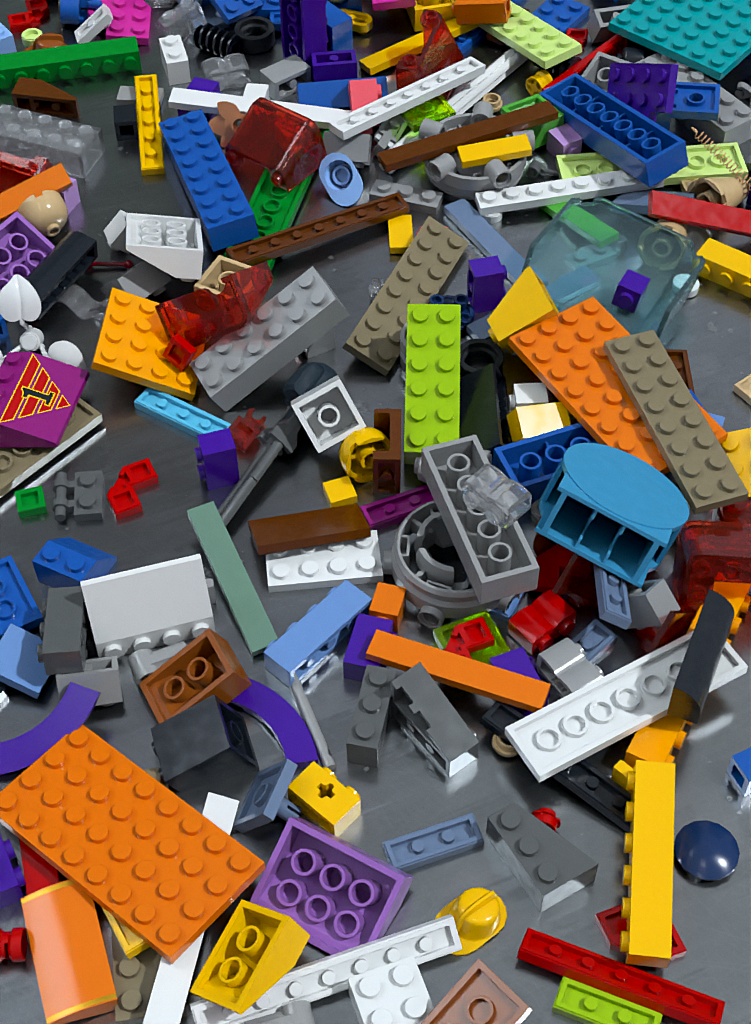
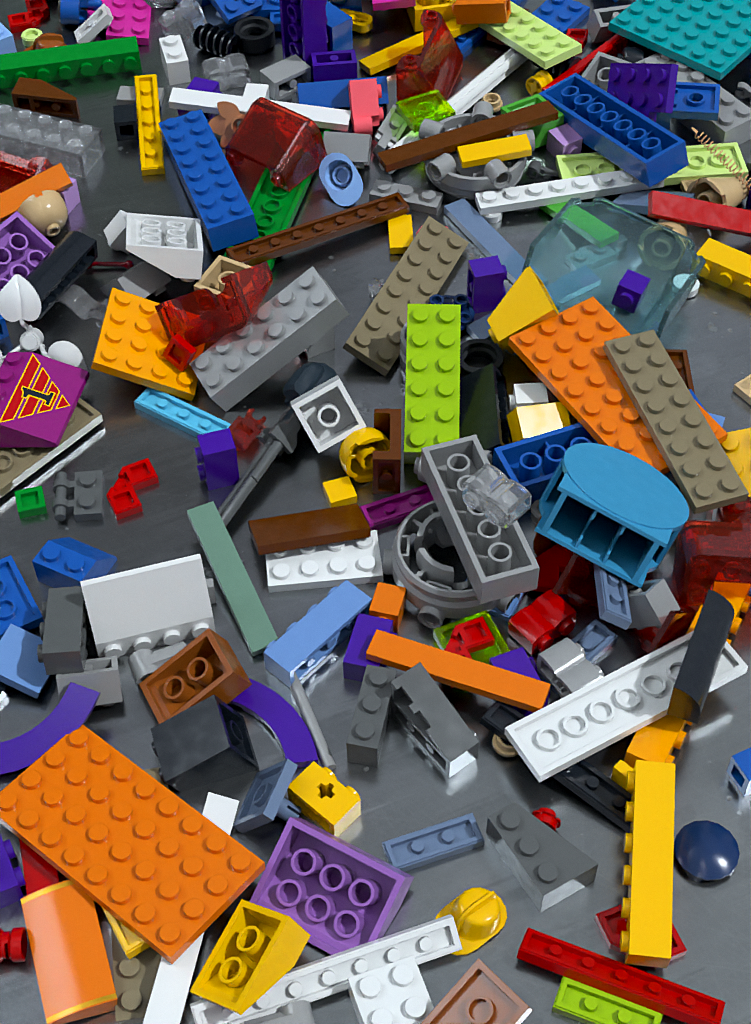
white plate [329,56,486,140] -> none

